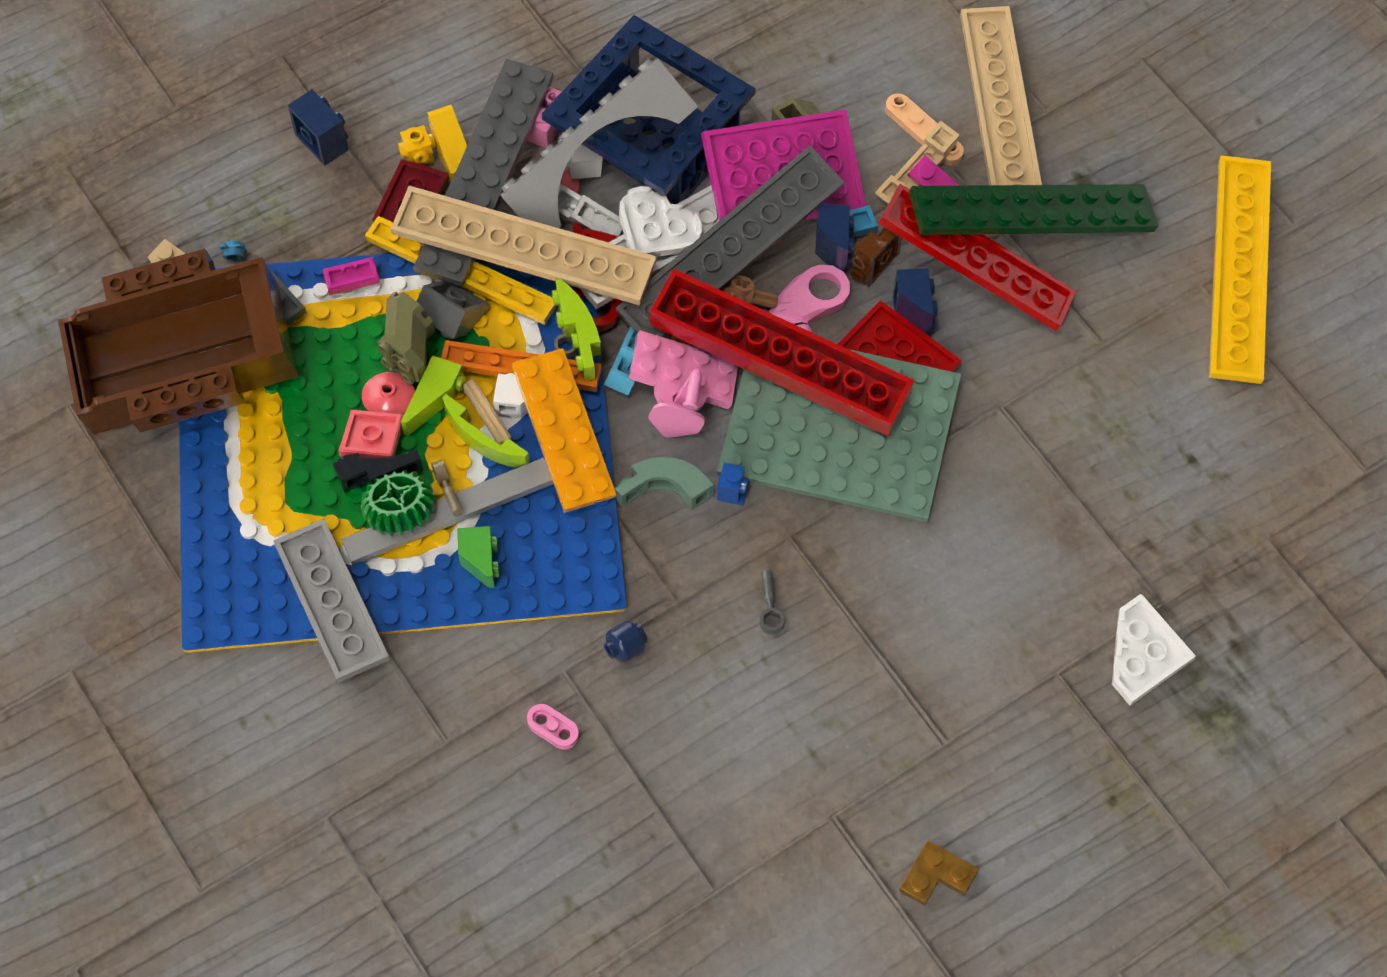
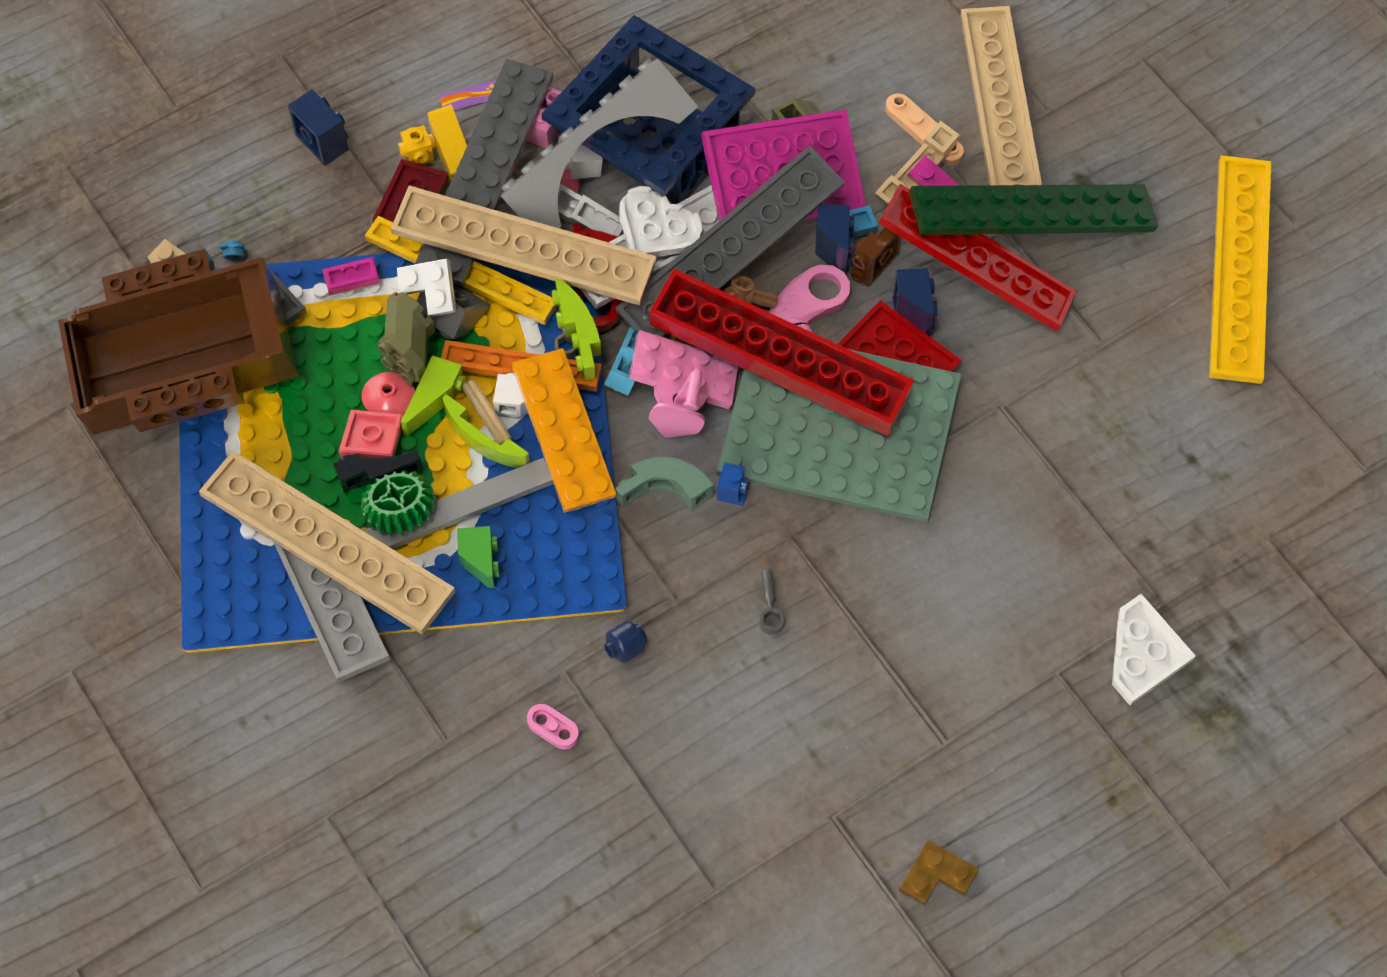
dark tan piece [431,459,463,516] -> none
none -> tan plate [199,451,455,635]
none -> white plate [397,259,456,317]
none -> medium lavender sticker [438,80,496,110]

